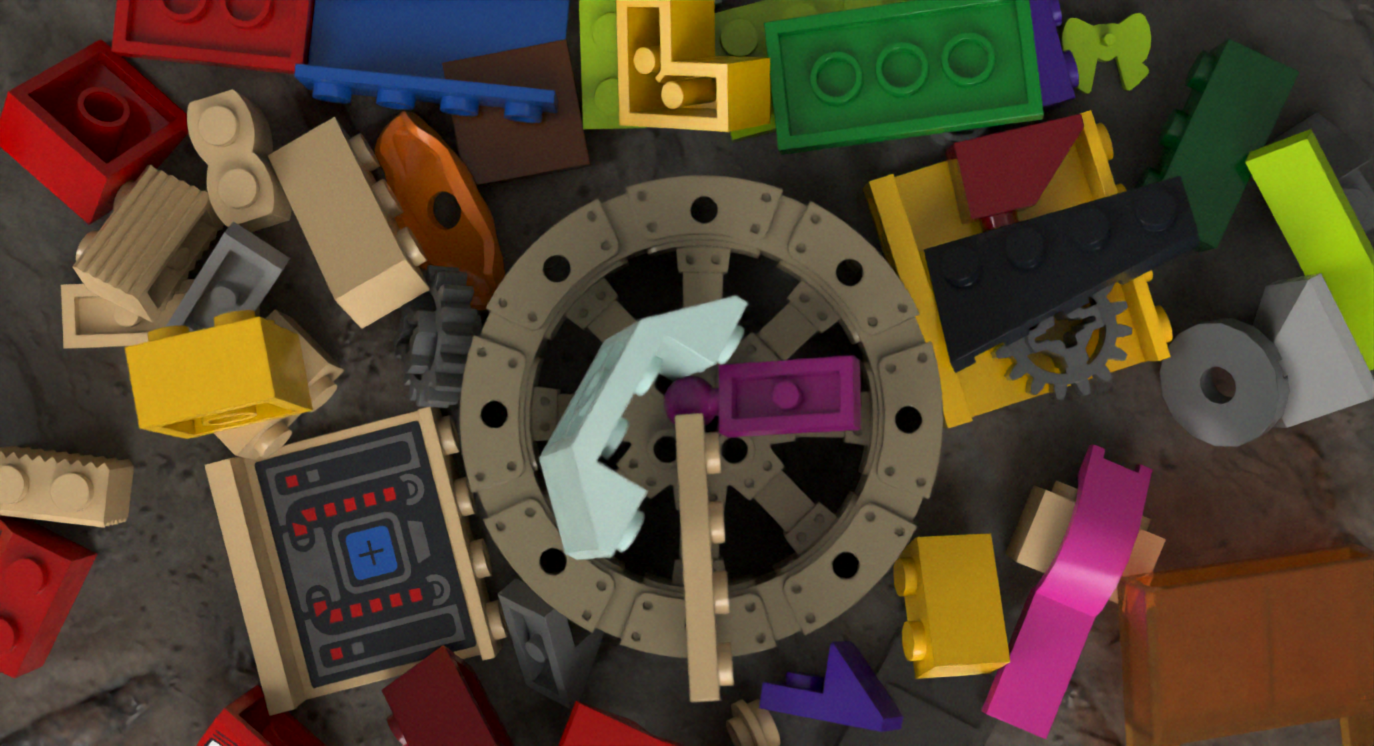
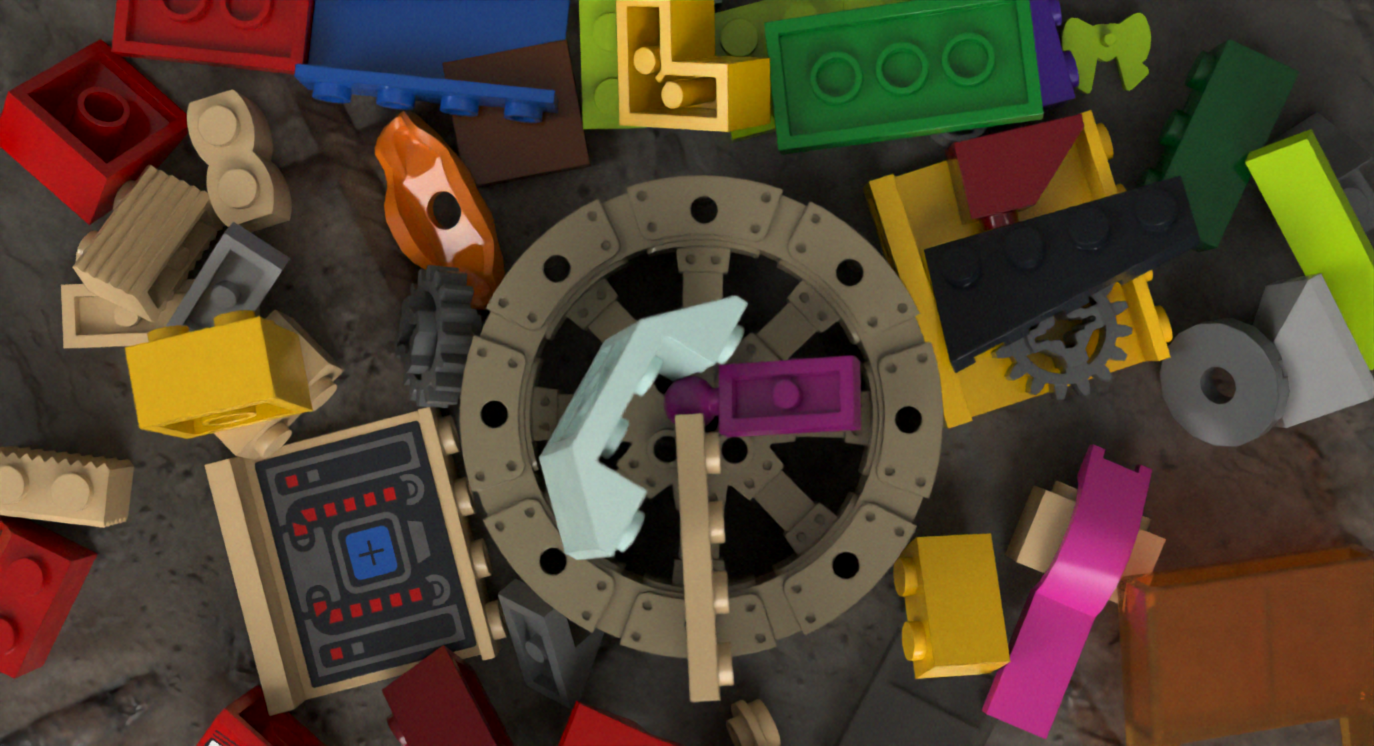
tan brick [268,117,430,329] -> none
dark purple slope [759,641,903,732] -> none

